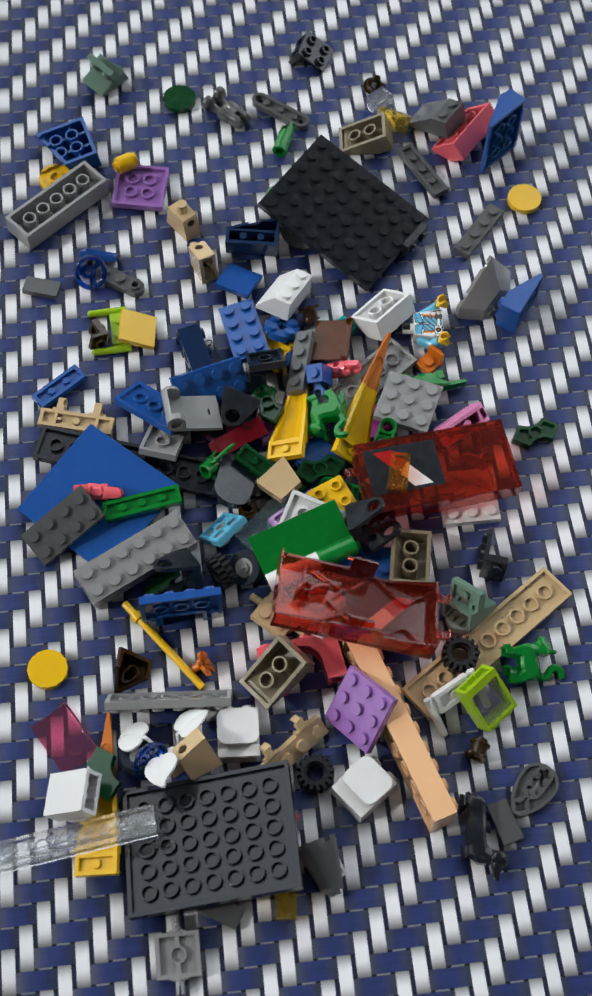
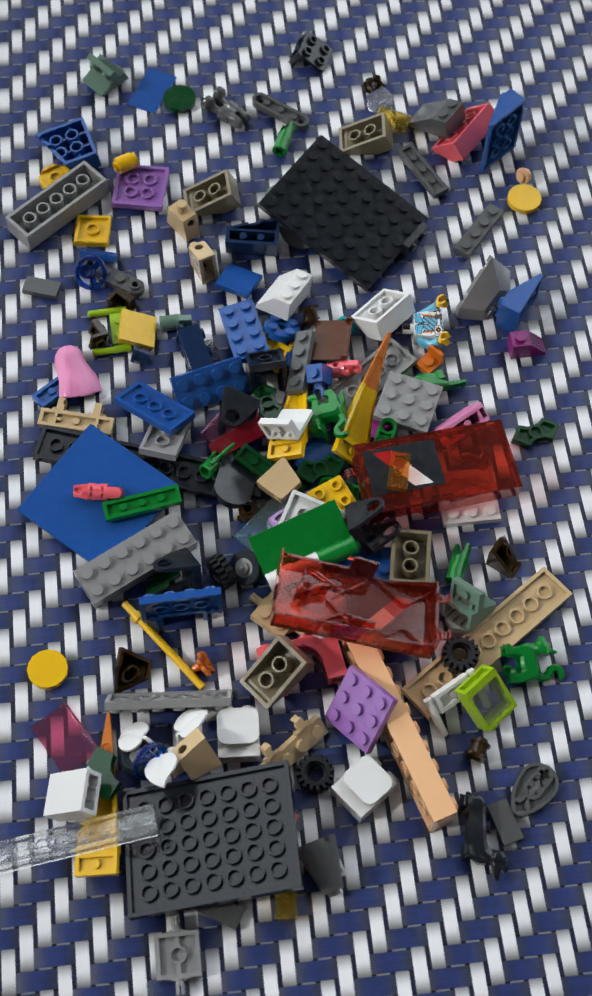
dark grey plate [21,485,106,566] -> none
light grey door [161,386,223,431] -> none
medium azure piece [198,512,248,547] -> none
black bracket [476,527,509,582] -> none
none -> bright pink hair [55,345,102,398]
none -> yellow tile [74,215,112,247]
none -> dark brown bracket [107,286,136,311]
none -> blue sticker [127,68,177,114]
none -> dark blue piece [130,344,150,364]
none -> sand green hinge [159,314,192,332]
none -> dark tan slope [183,169,241,216]
none -> white bracket [258,409,314,440]
none -> green piece [445,543,471,585]
none -> dark brown slope [486,535,522,578]
none -> magenta slope [507,330,546,359]
none -> light nougat plate [516,167,532,184]

